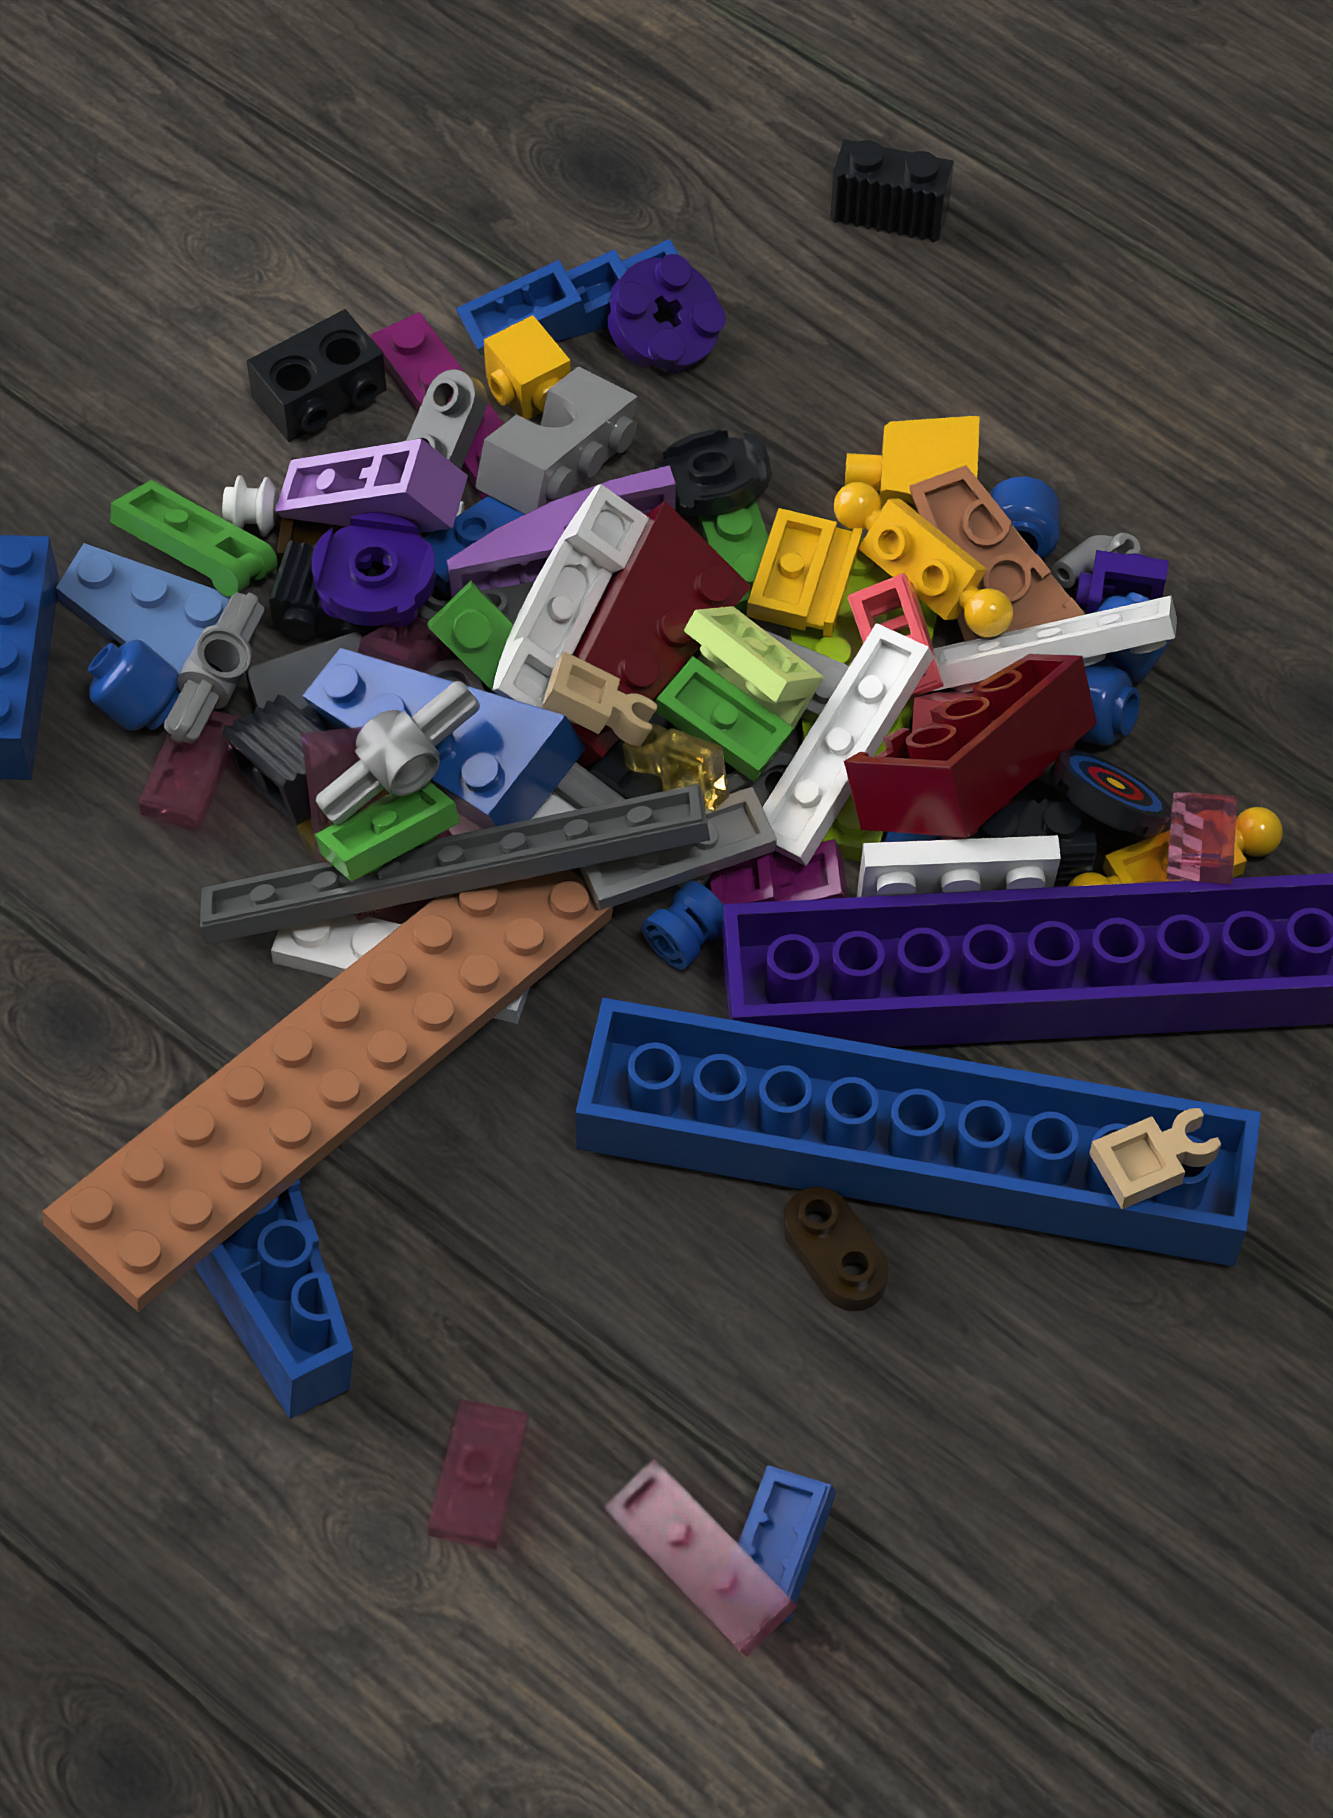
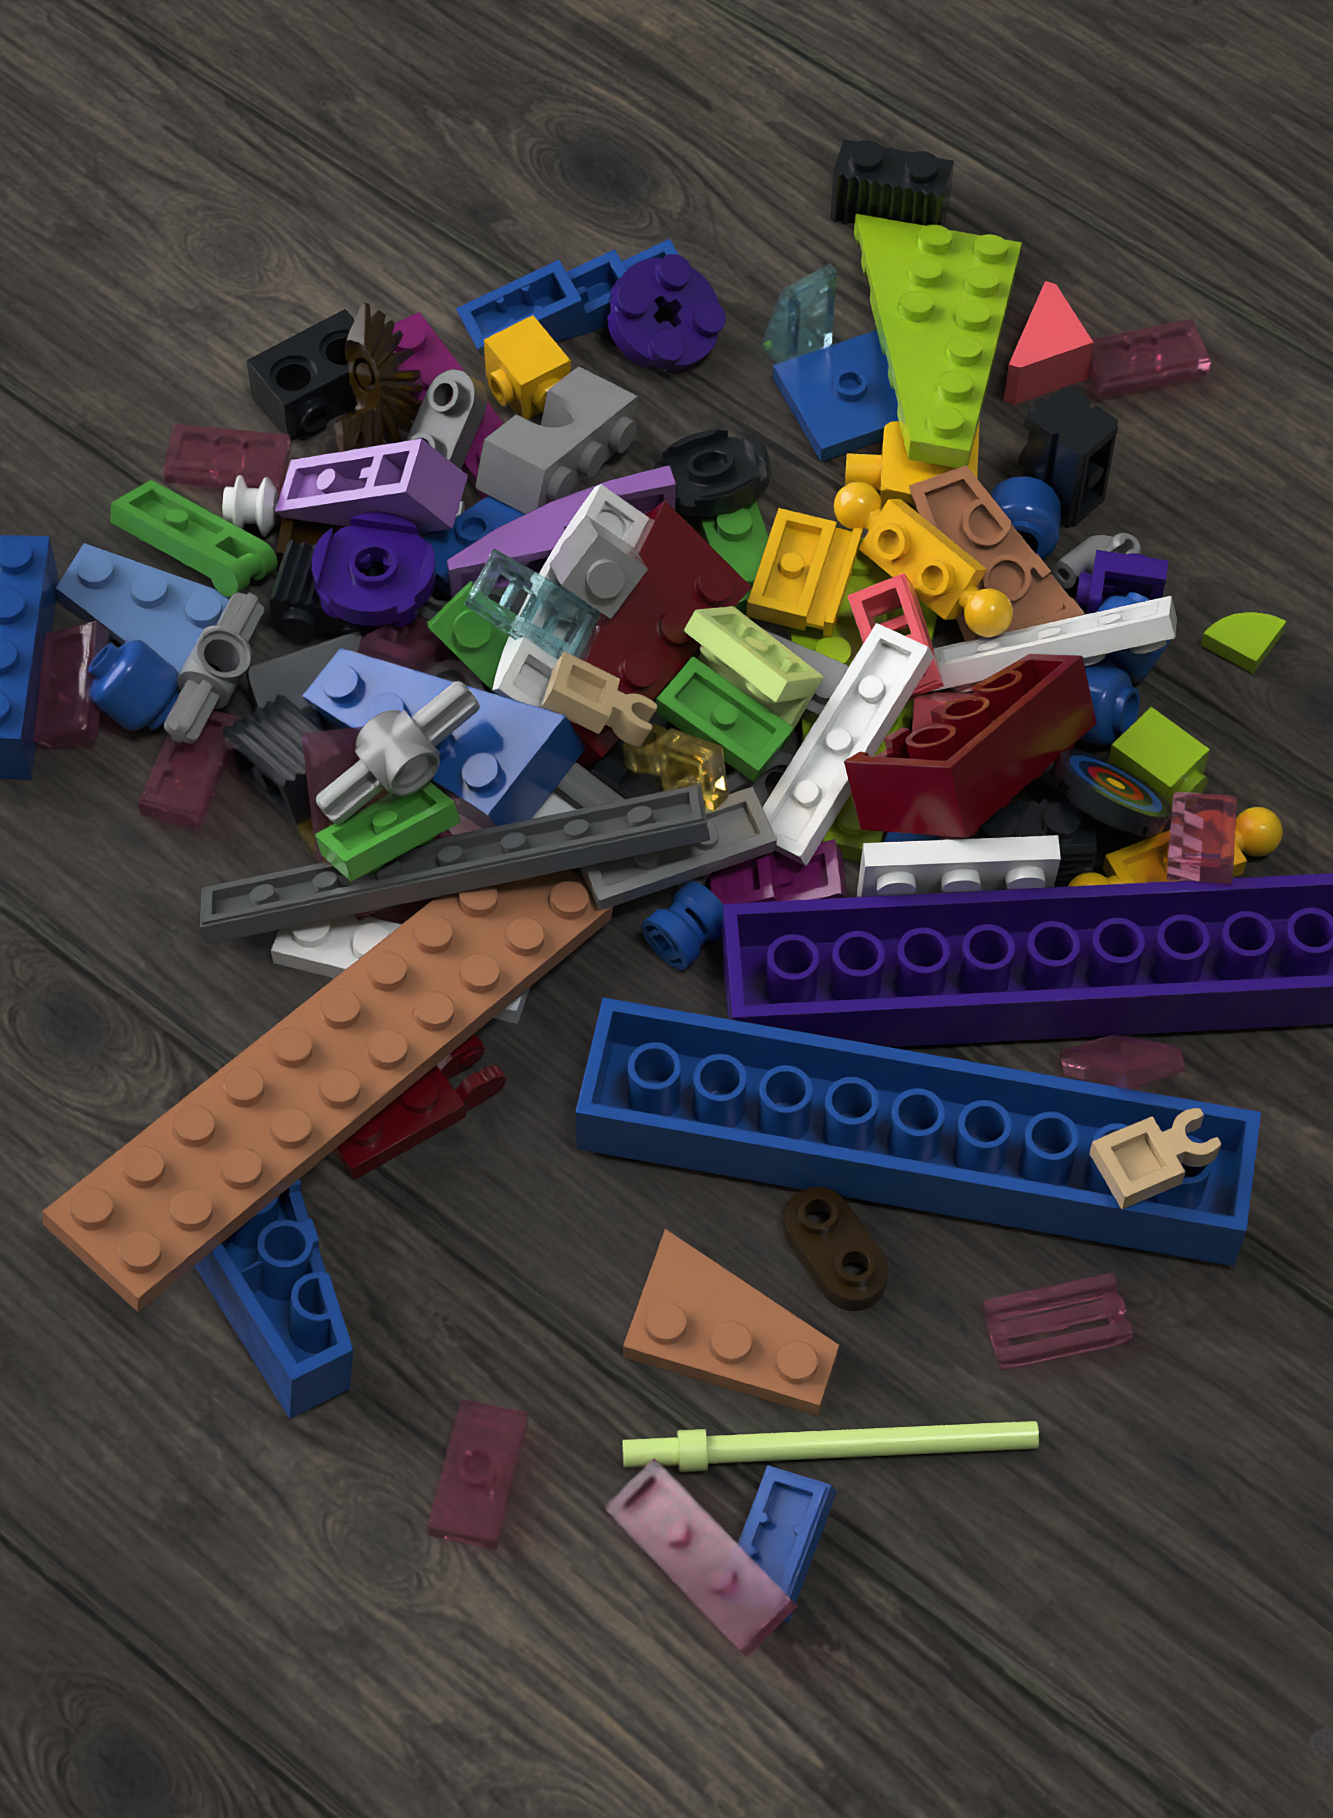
none -> clear pink plate [33,621,109,750]
none -> clear pink plate [163,424,292,494]
none -> dark brown hair [334,302,423,452]
none -> dark red hinge [334,1035,507,1180]
none -> clear light blue slope [463,549,601,659]
none -> light grey brick [549,515,648,619]
none -> yellowish green bar [622,1421,1039,1472]
none -> nougat wing [623,1229,839,1416]
none -> clear light blue slope [763,263,837,364]
none -> blue plate [772,330,899,462]
none -> lime wing [854,214,1022,468]
none -> clear pink tile [982,1272,1134,1371]
none -> coral slope [1004,281,1093,405]
none -> black brick [1018,386,1119,528]
none -> clear pink plate [1060,1034,1185,1089]
none -> clear pink plate [1089,319,1211,397]
none -> lime brick [1108,707,1210,813]
none -> lime tile [1201,612,1287,674]

